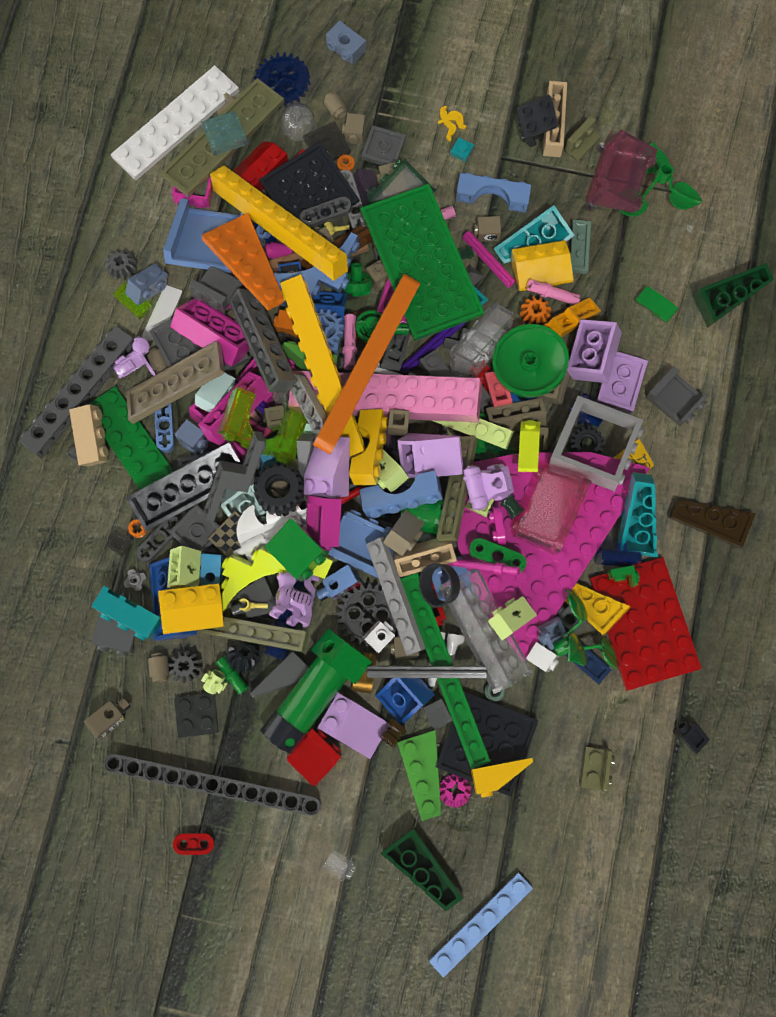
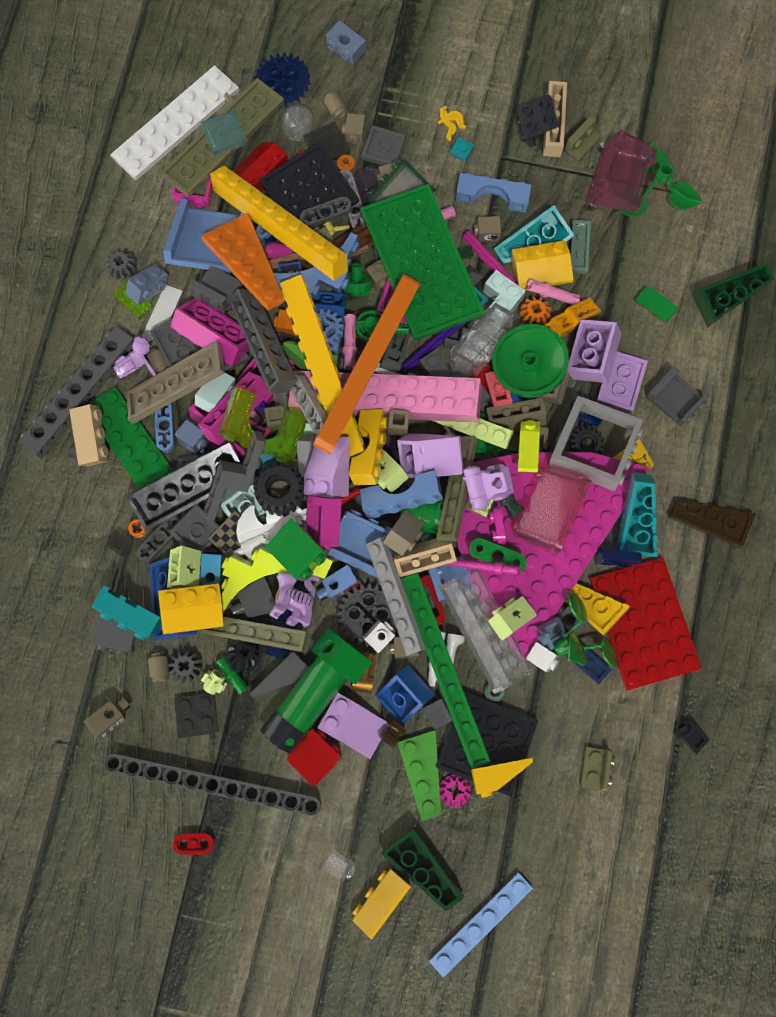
light grey plate [124,569,146,591] -> none
light yellow hand [239,598,268,612] -> none
dark grey axle [367,666,487,678] -> none
black tyre [419,563,460,608] -> none
green bracket [607,566,640,588] -> none
none -> yellow slope [352,868,411,939]
none -> light aqua brick [483,270,526,327]

